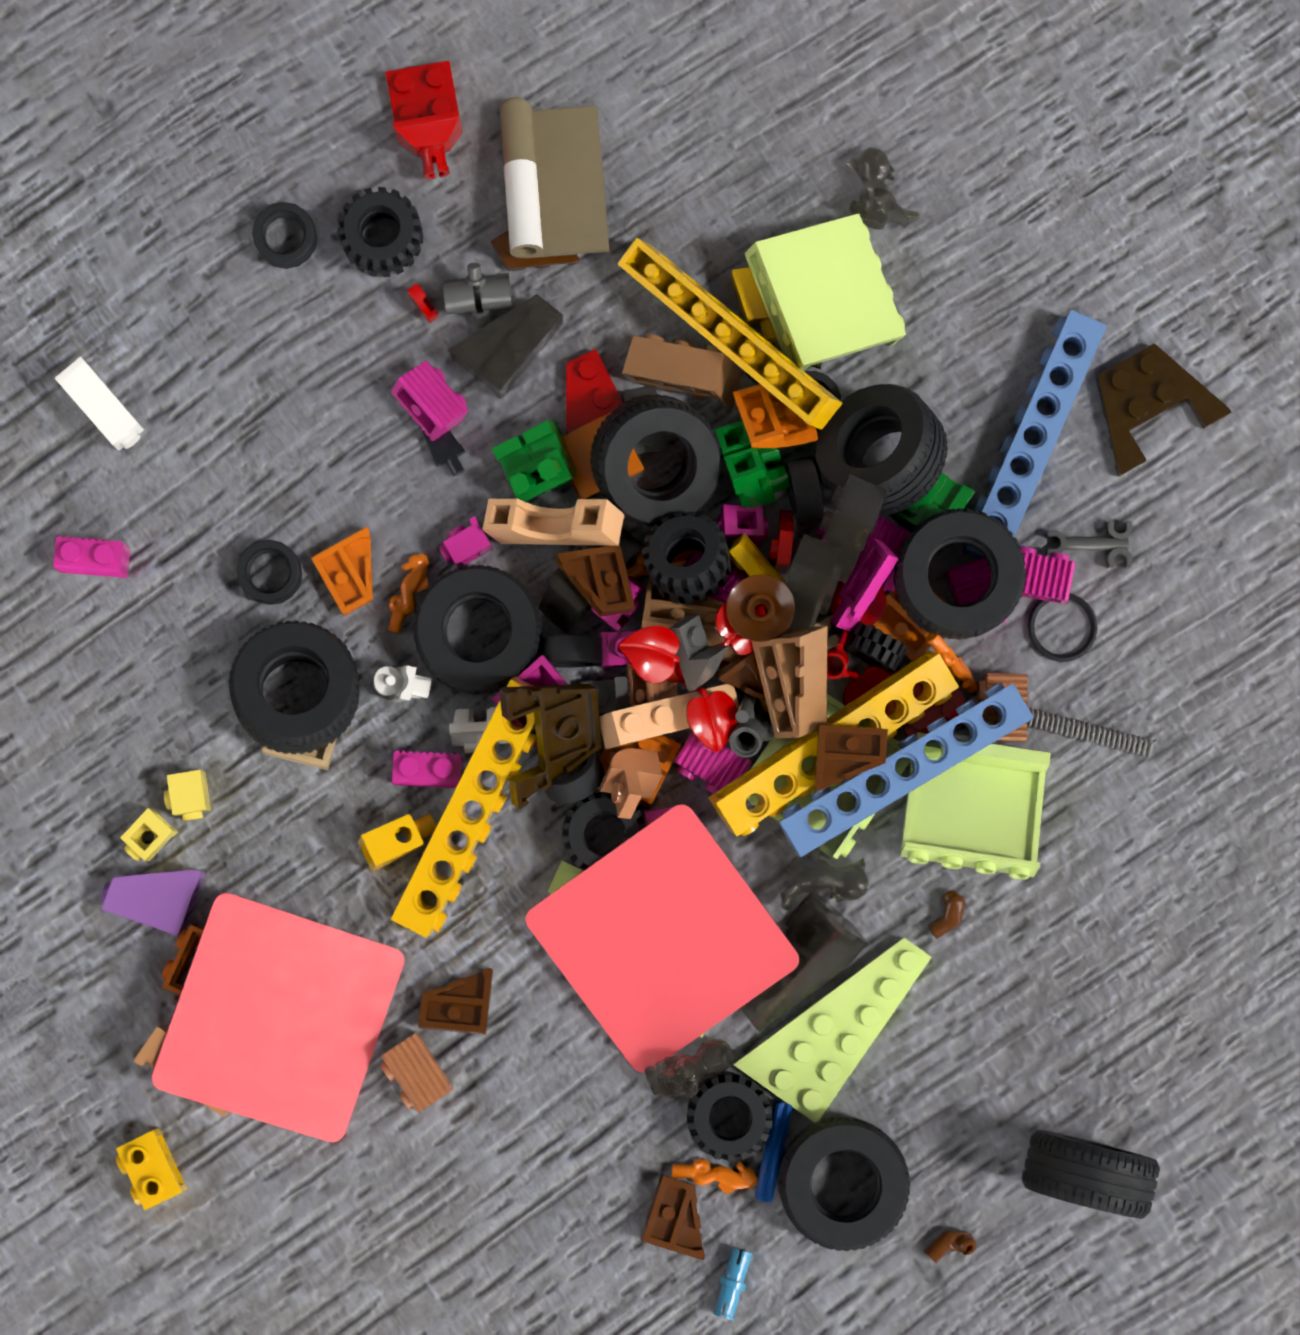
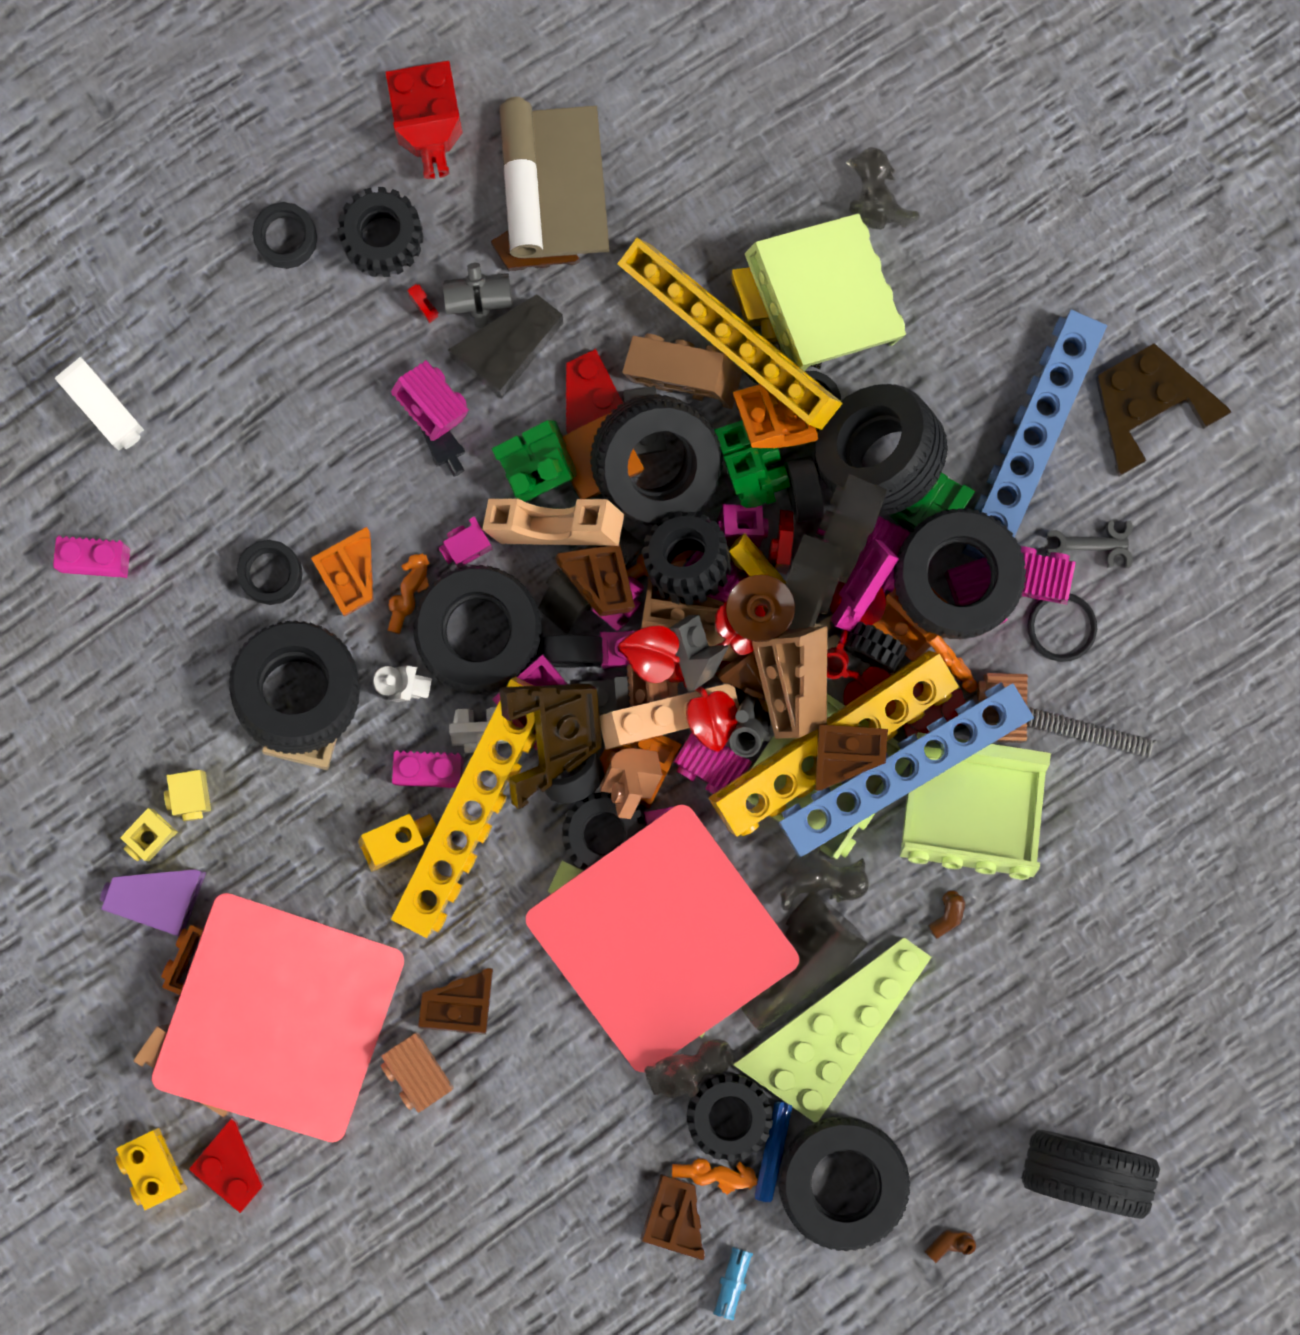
none -> red wing [189,1118,264,1213]

